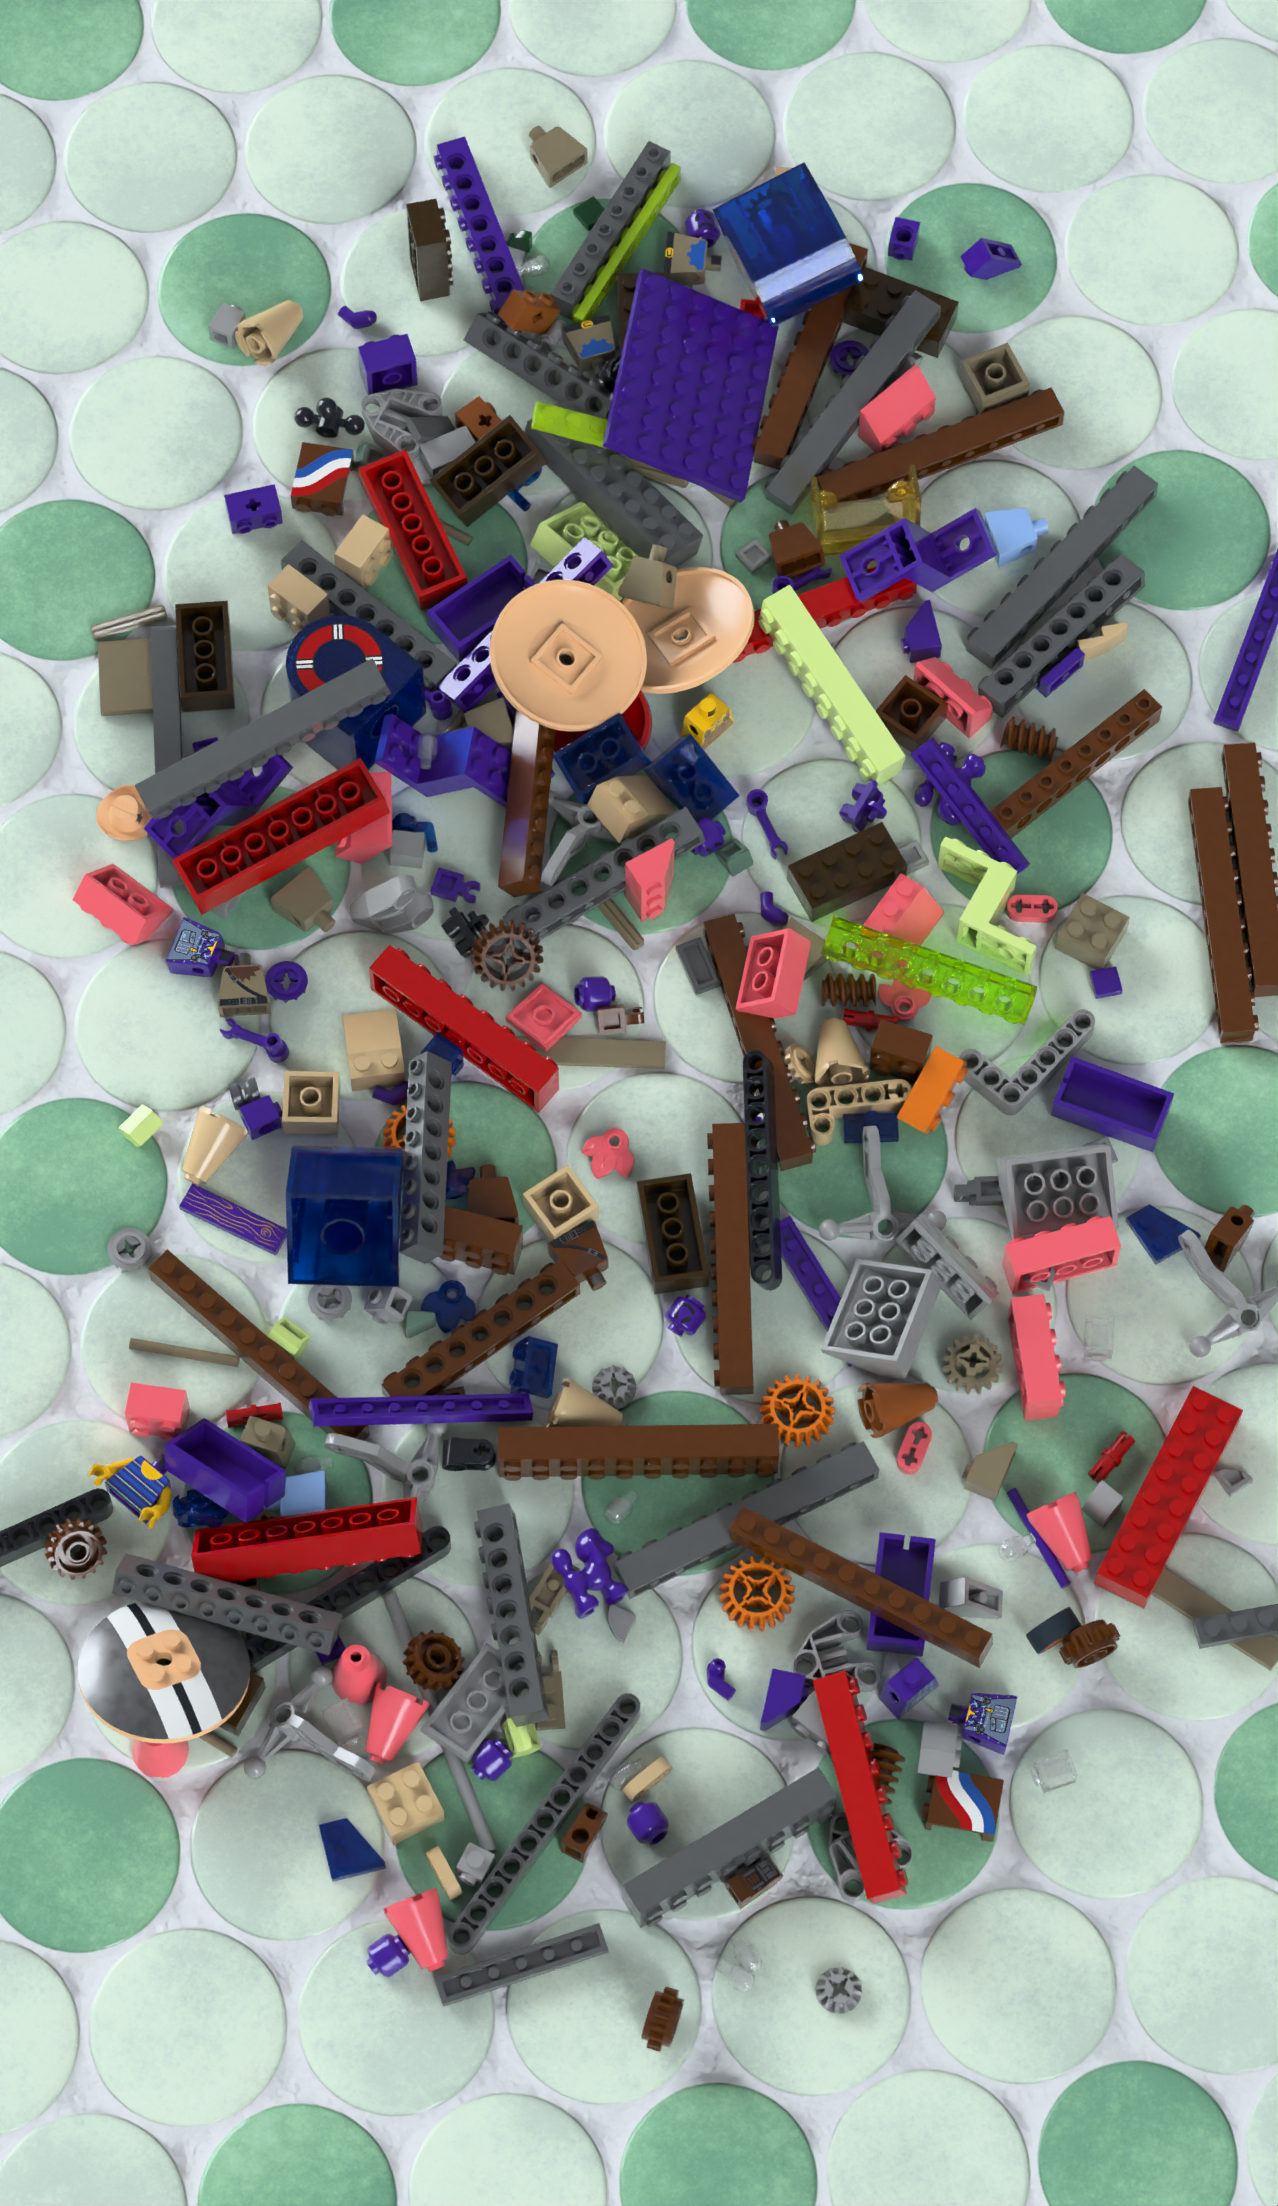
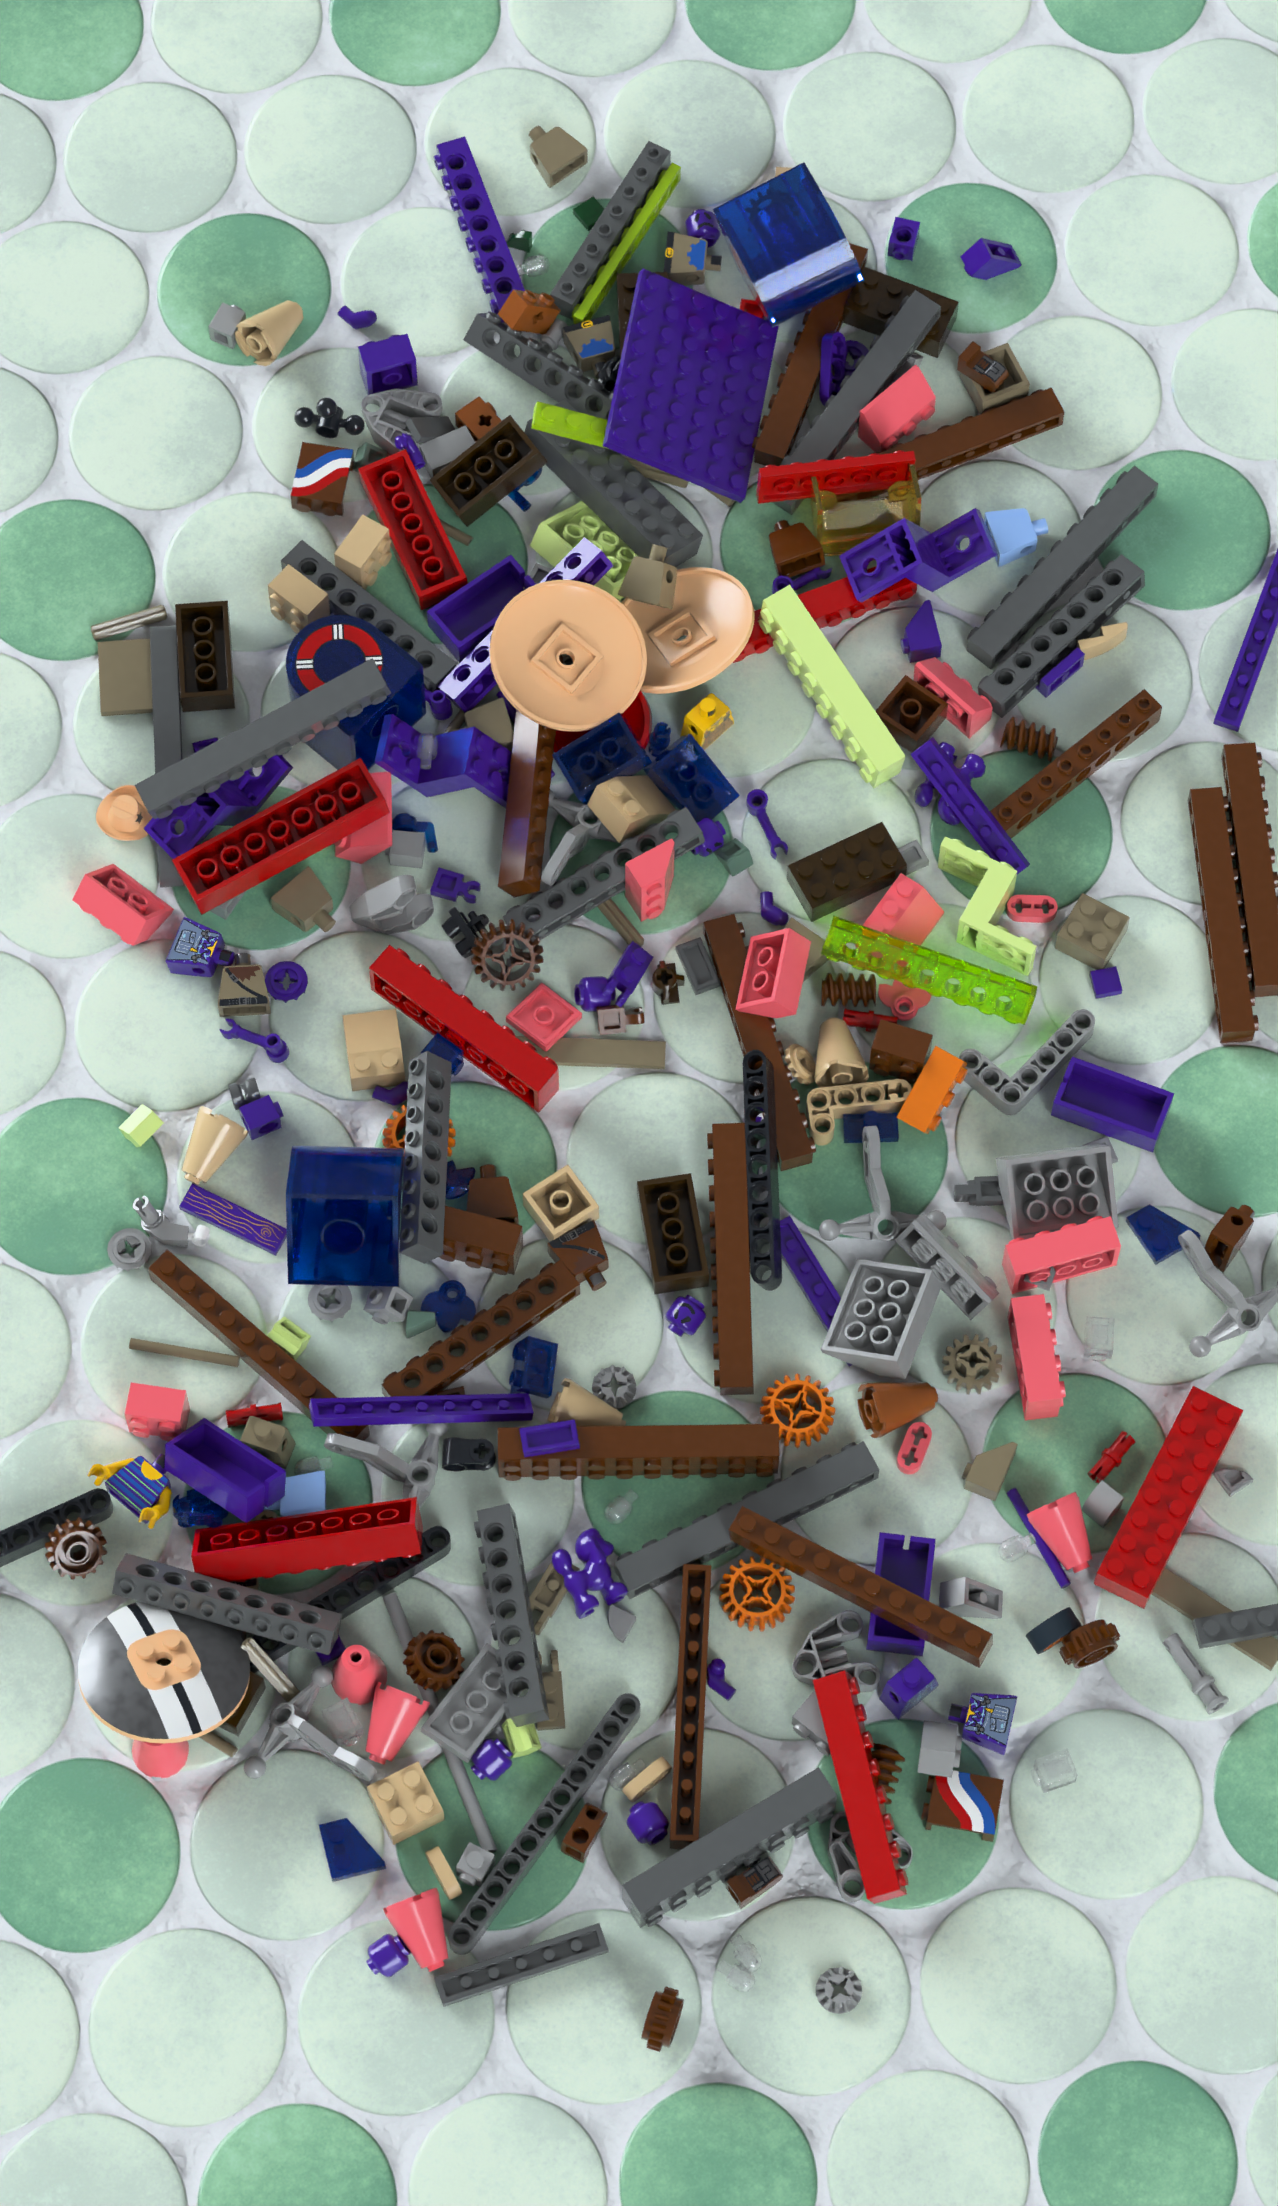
dark purple brick [224,484,283,534] -> none
tan brick [282,1071,340,1135] -> none
dark brown brick [406,199,454,301] -> none
coral plate [582,1128,634,1179] -> none
light grey tile [735,538,772,574] -> none
dark purple slope [760,1668,810,1731] -> none
dark purple hips [839,779,887,833] -> none
none -> light grey arm [133,1196,210,1247]
none -> dark tan axle [241,1637,300,1702]
none -> dark purple arm [394,433,426,470]
none -> dark purple tile [519,1419,580,1458]
none -> dark purple hinge [602,941,654,1007]
none -> clear blue pin [648,722,671,757]
none -> dark brown piece [652,961,685,1005]
none -> reddish brown brick [669,1564,711,1849]
none -> red plate [756,450,916,504]
none -> dark purple beam [819,332,846,406]
none -> reddish brown leg [957,341,1009,391]
none -> light grey pin [1163,1633,1229,1714]

